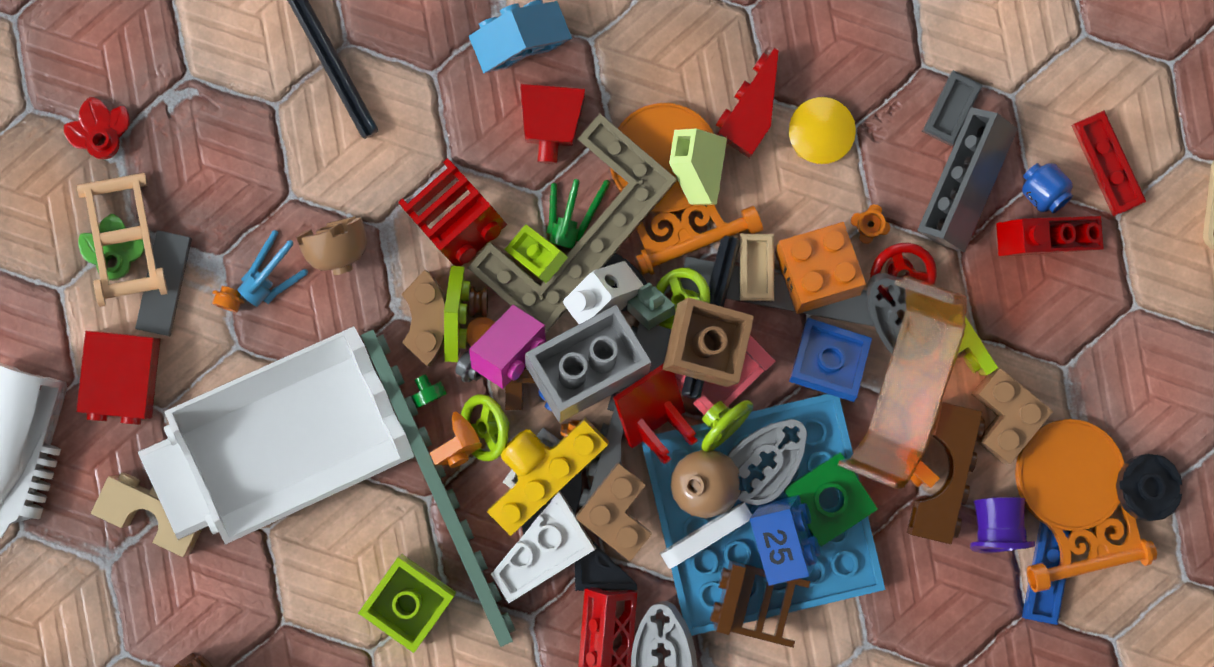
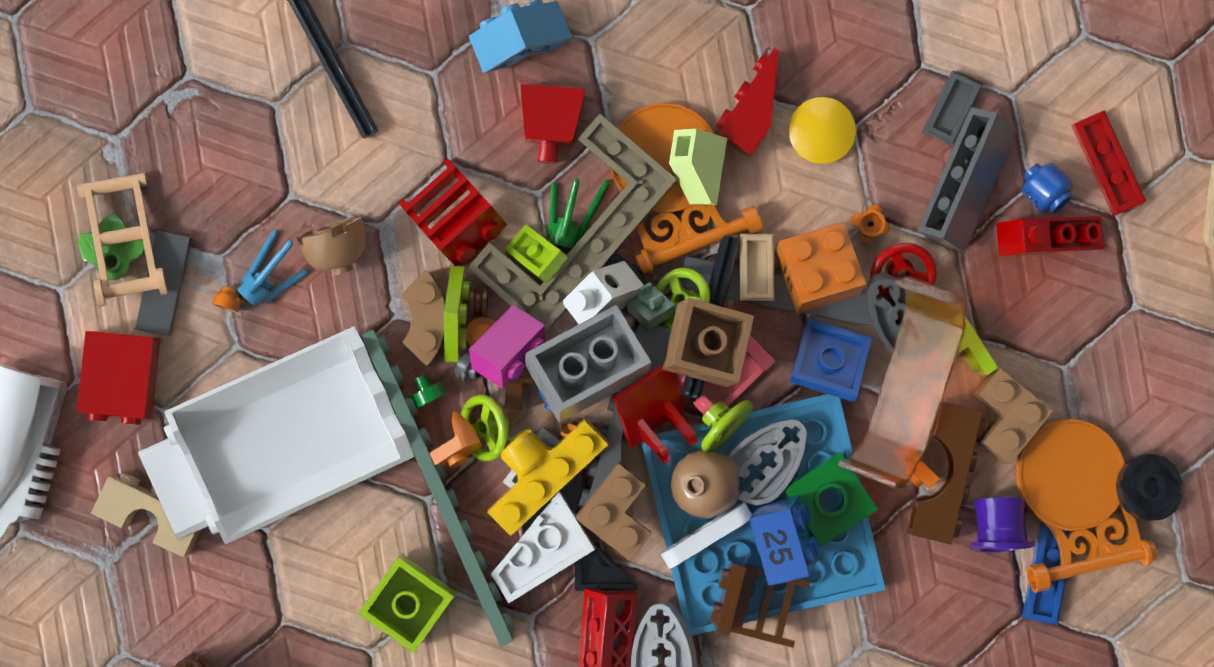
red plate [64,97,130,159] -> none

